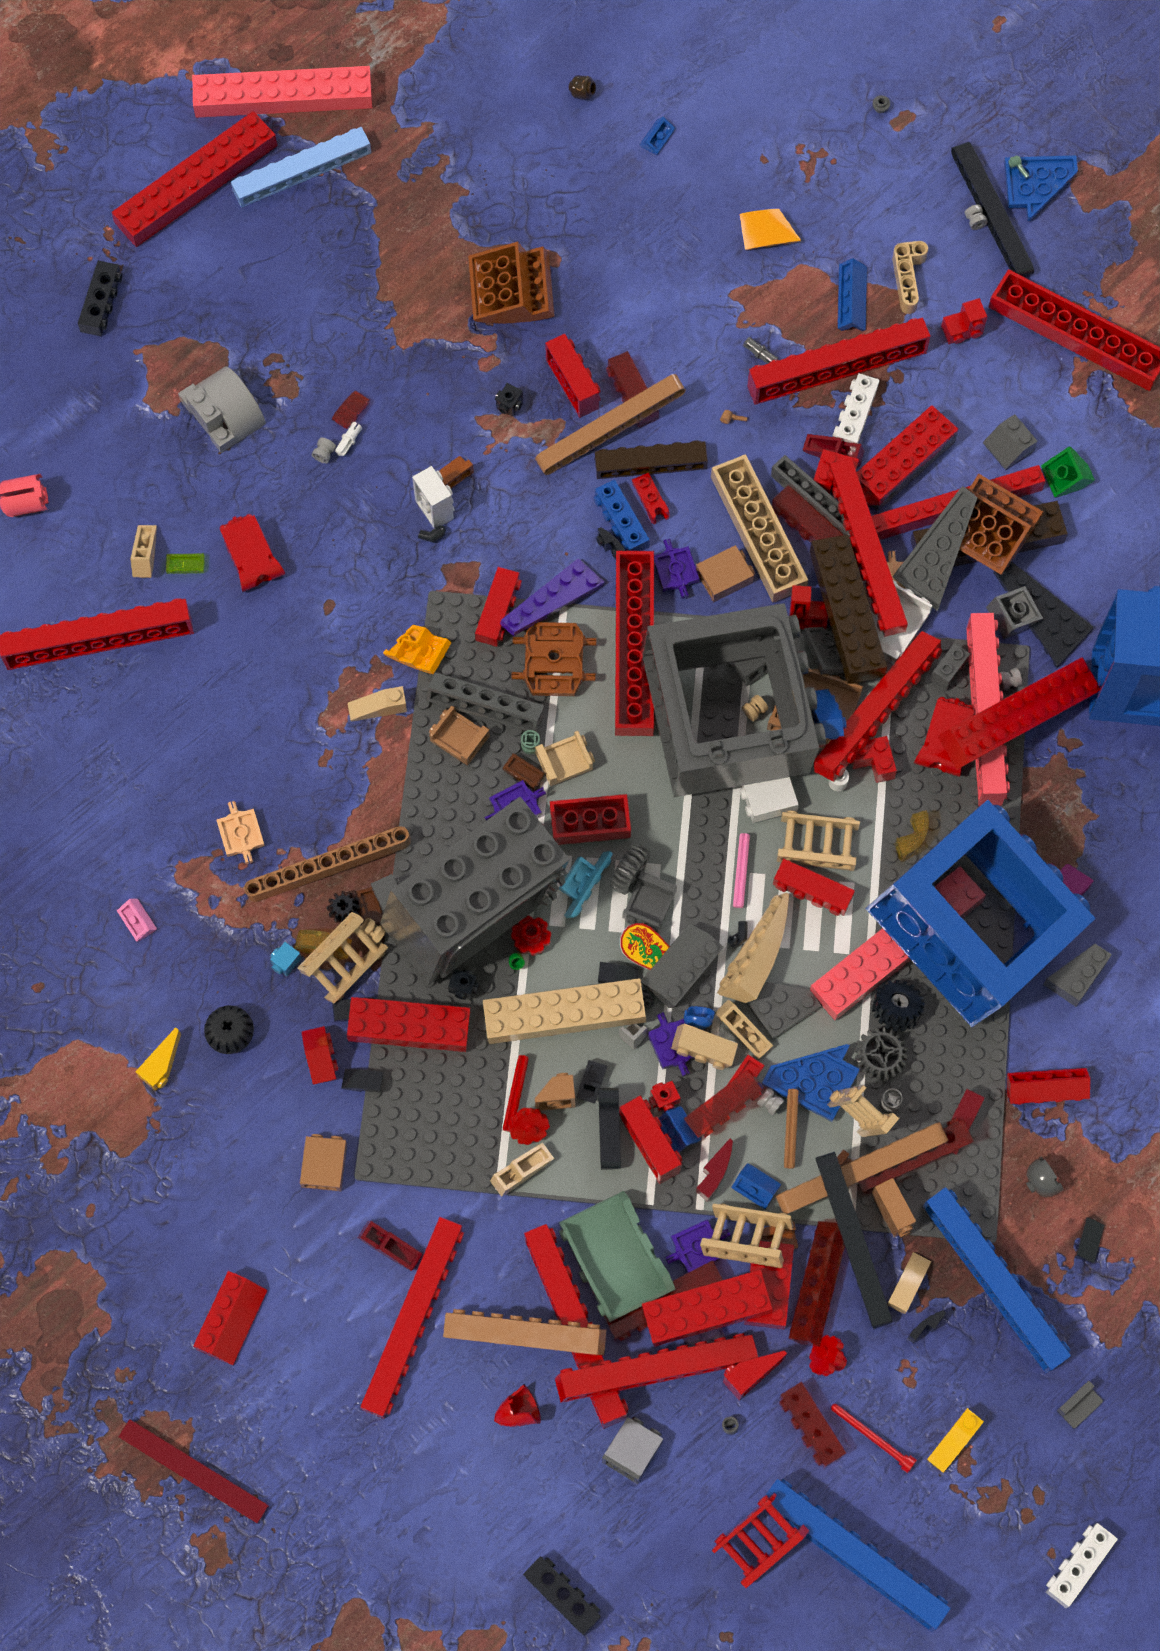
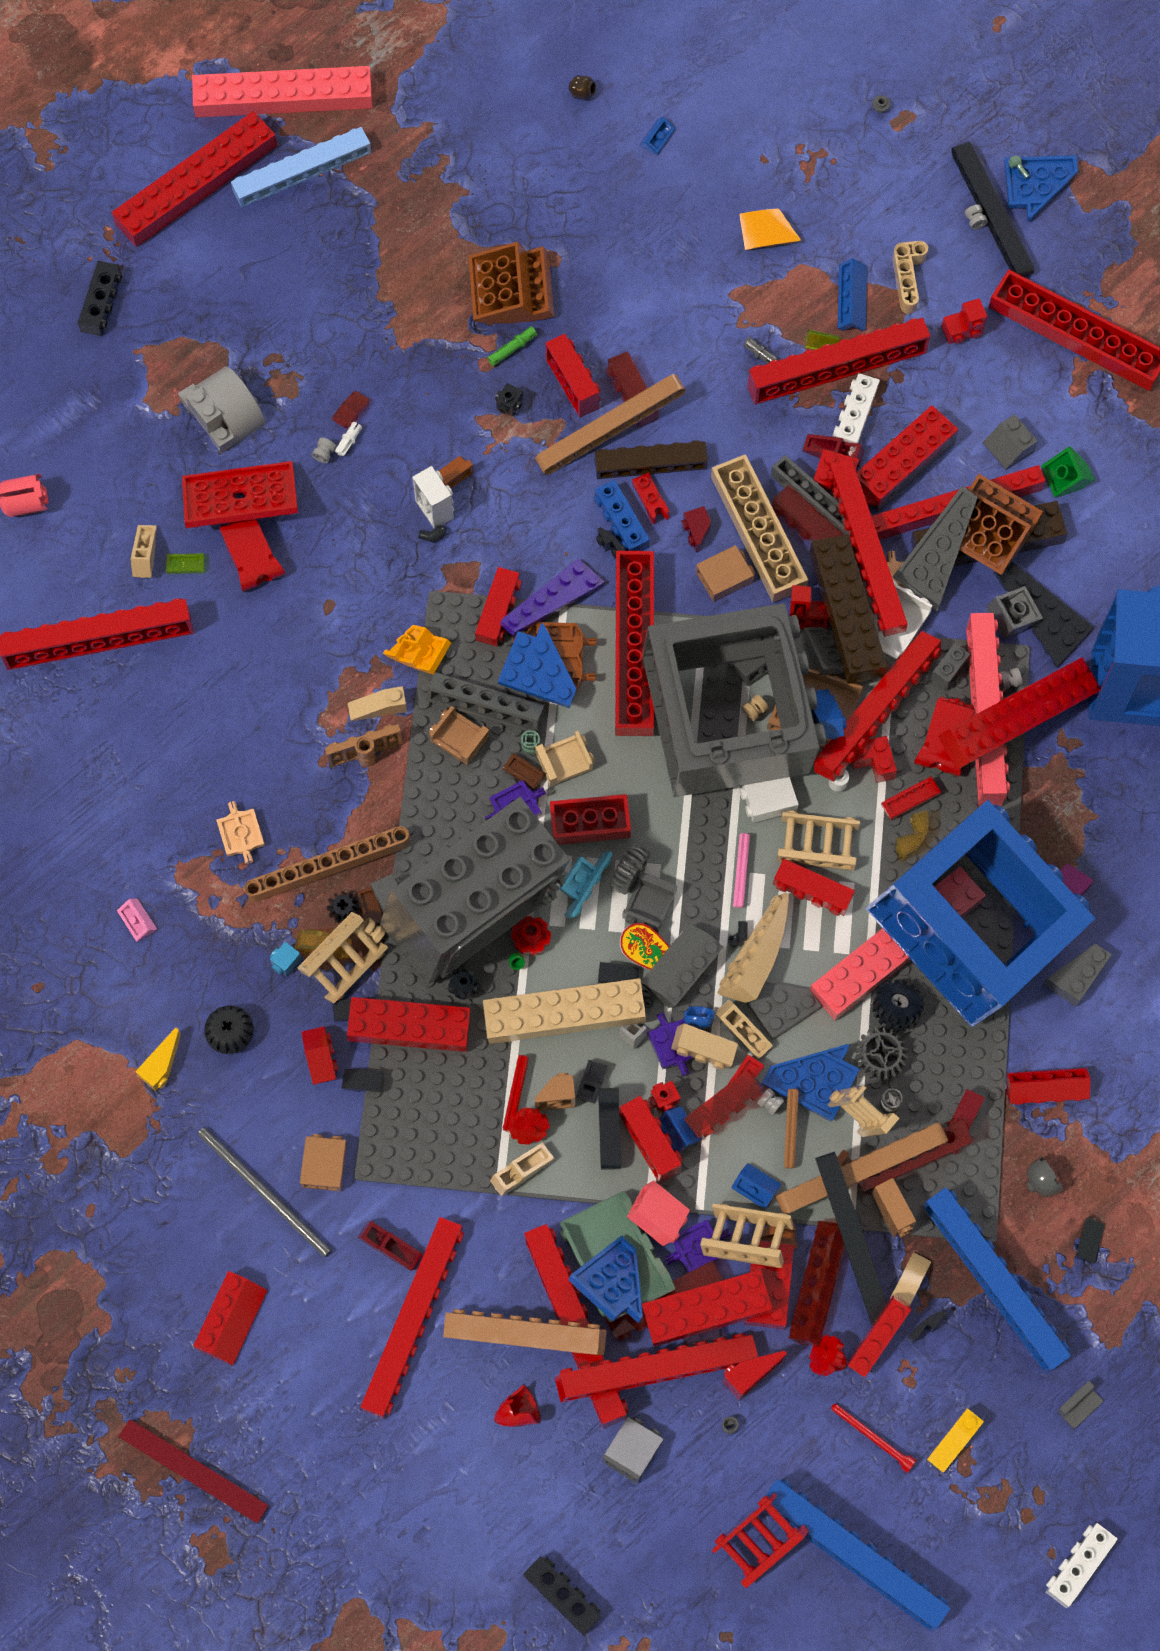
dark purple plate [654,539,699,599] -> none
dark red slope [696,1138,733,1202] -> none
medium nougat hand [720,410,747,424] -> none
clear red brick [779,1382,846,1468] -> none
none -> red plate [182,461,298,528]
none -> dark grey piece [198,1127,332,1258]
none -> medium nougat plate [325,724,403,768]
none -> bright green pin [487,326,538,367]
none -> blue wing [498,623,576,709]
none -> blue wing [568,1235,643,1323]
none -> coral brick [626,1180,690,1246]
none -> dark red slope [681,506,711,553]
none -> clear neon green piece [805,330,840,349]
none -> red brick [848,1294,911,1377]
none -> red plate [881,776,941,820]

